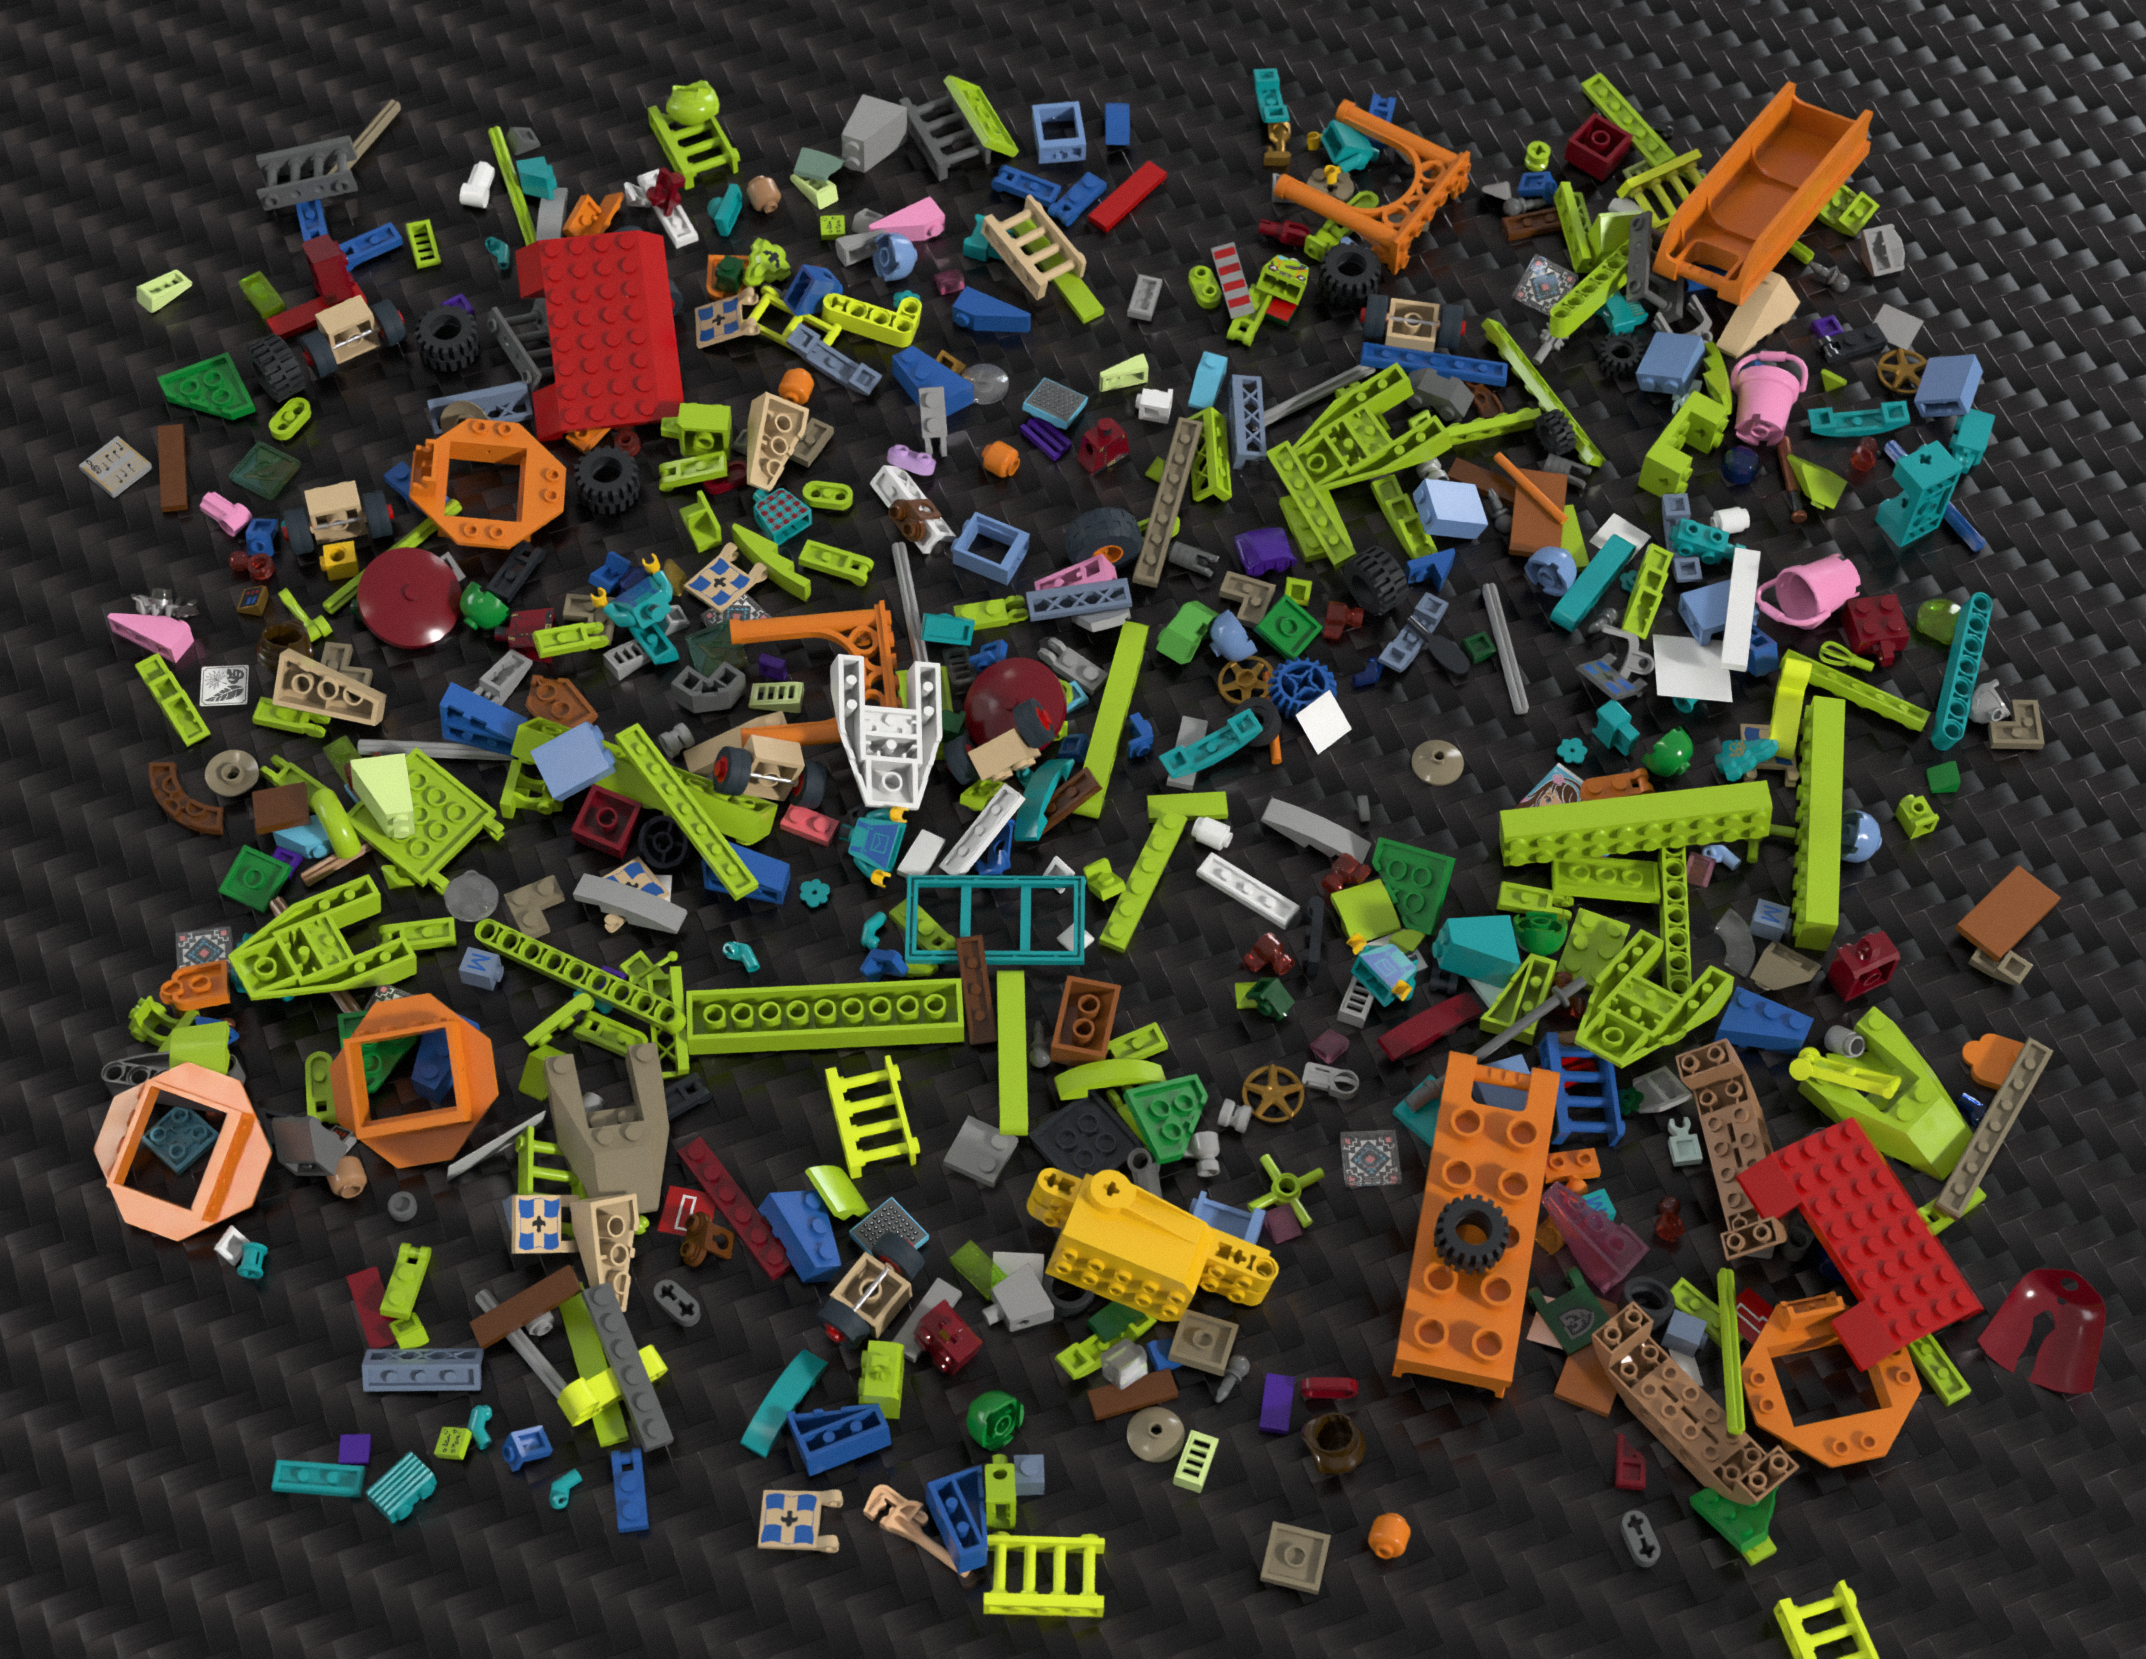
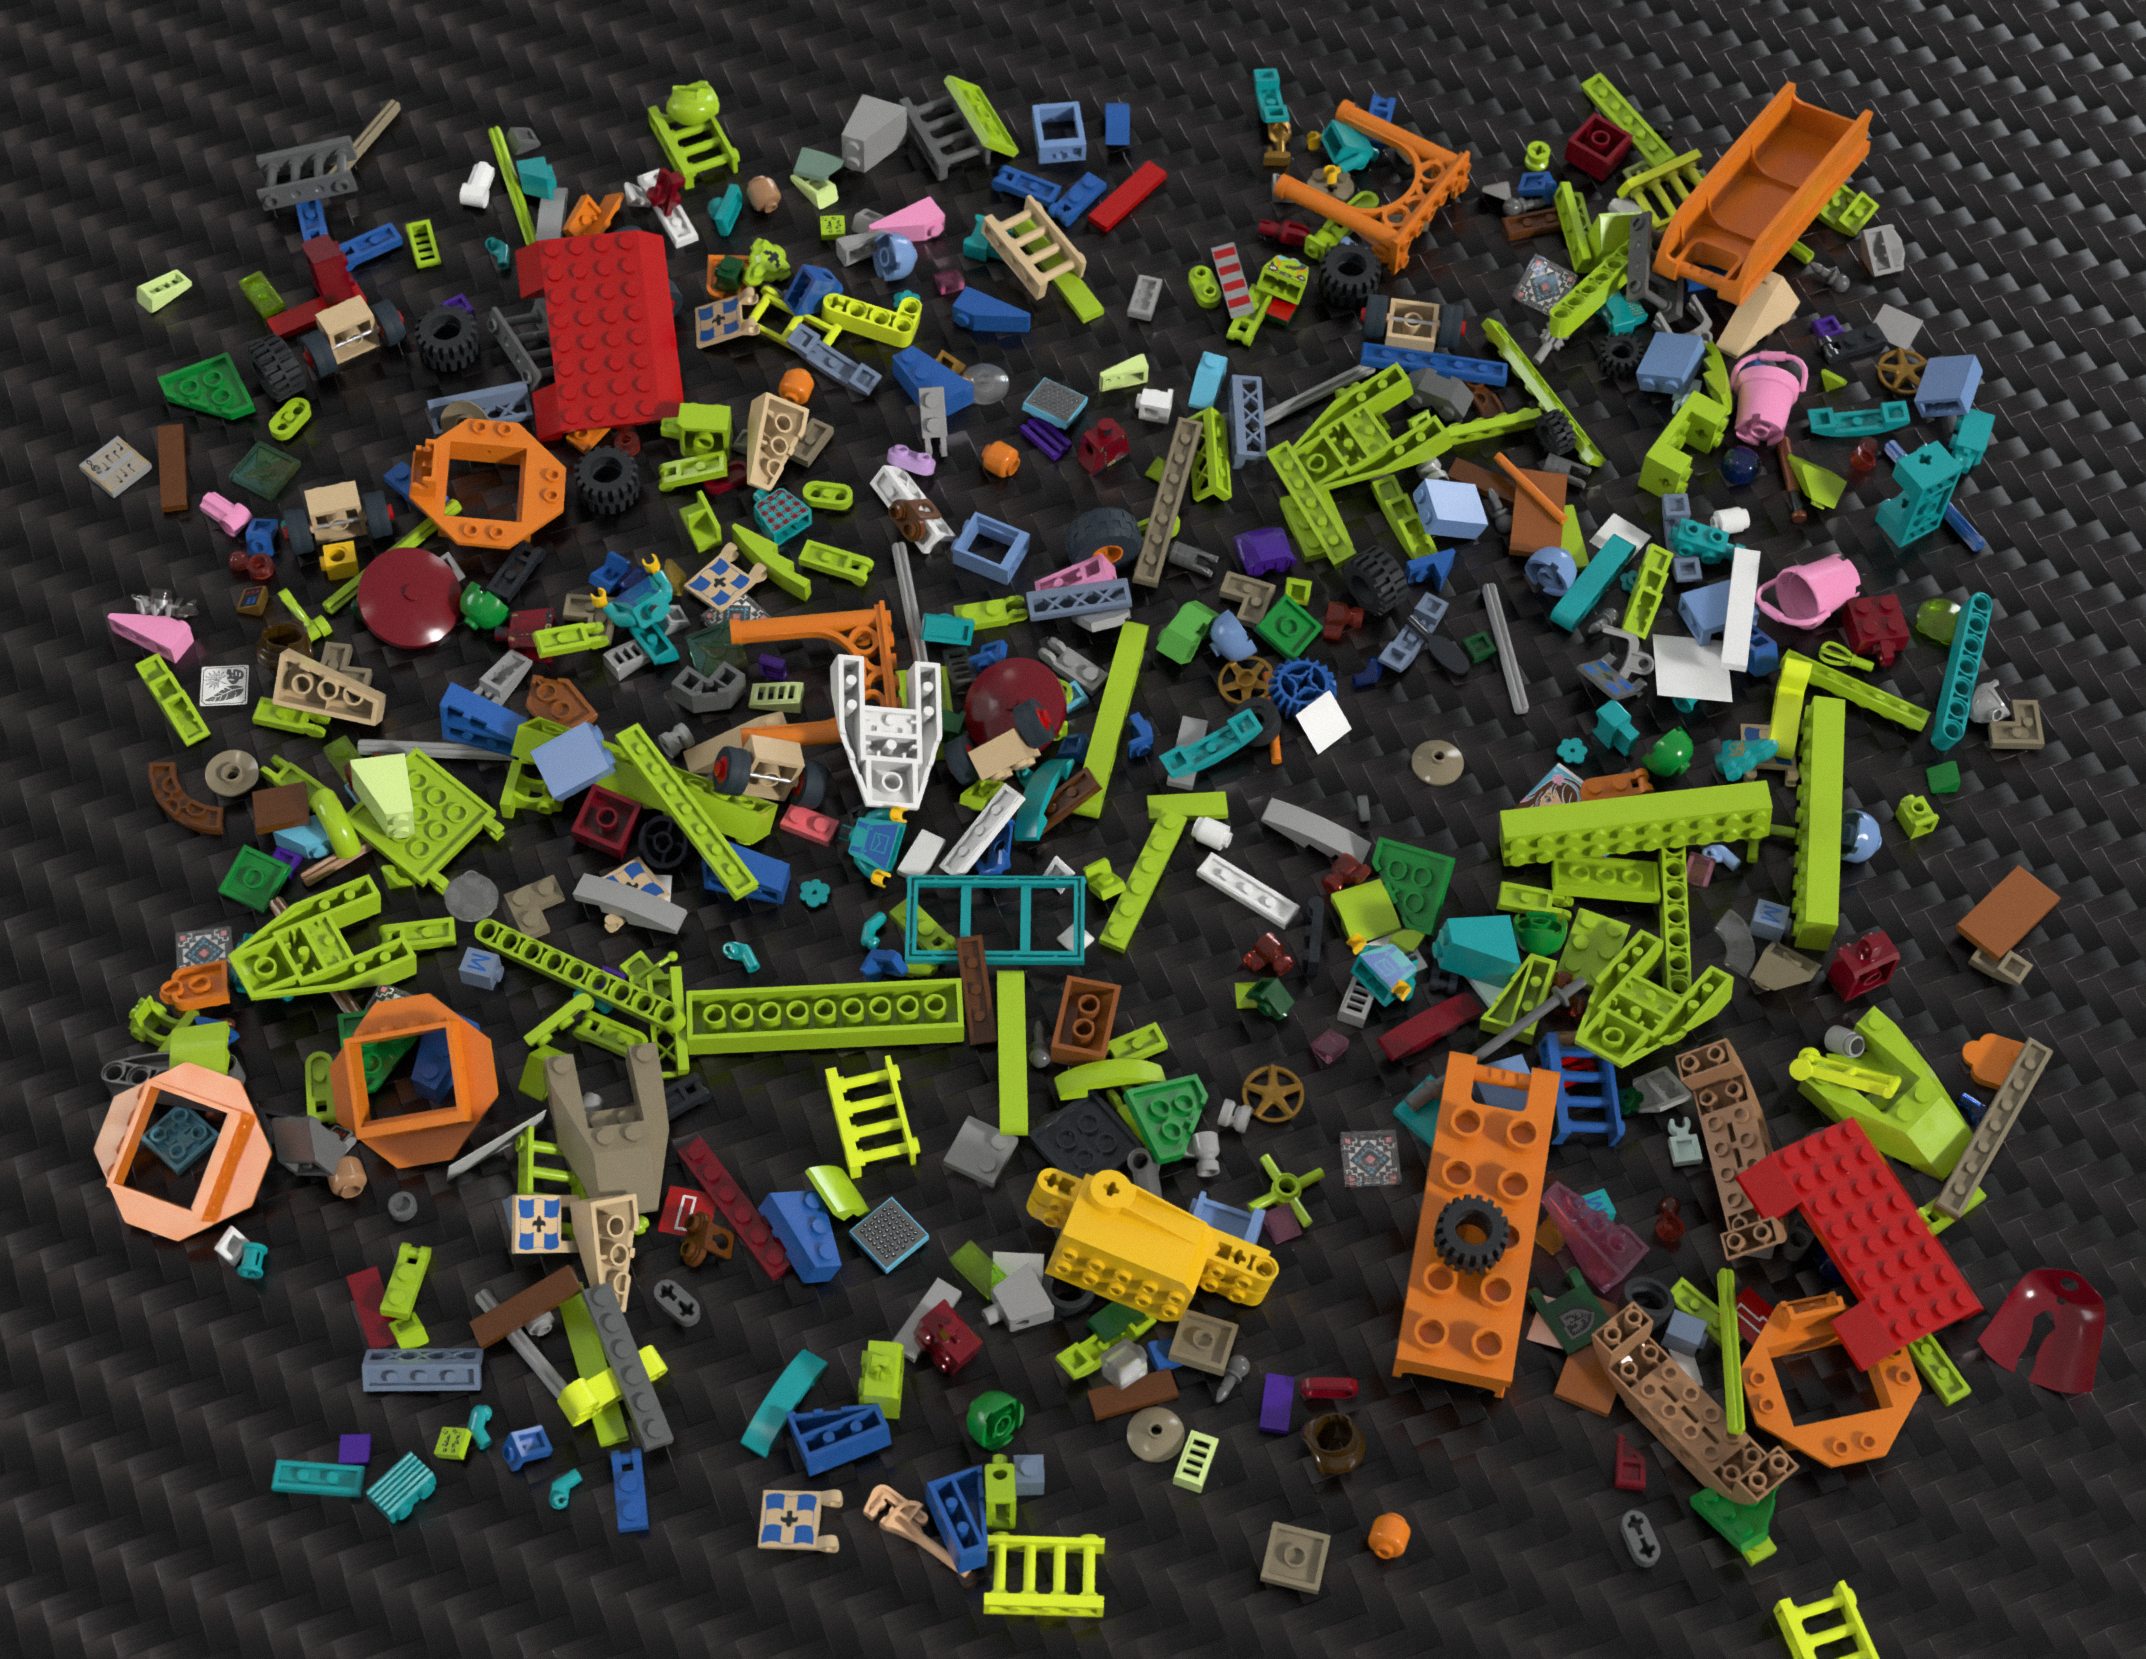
brick [816,1231,925,1350] -> none
light grey piece [1302,1062,1359,1100] -> none
orange plate [1544,1148,1601,1200] -> none
blue wedge [1713,986,1814,1055] -> none

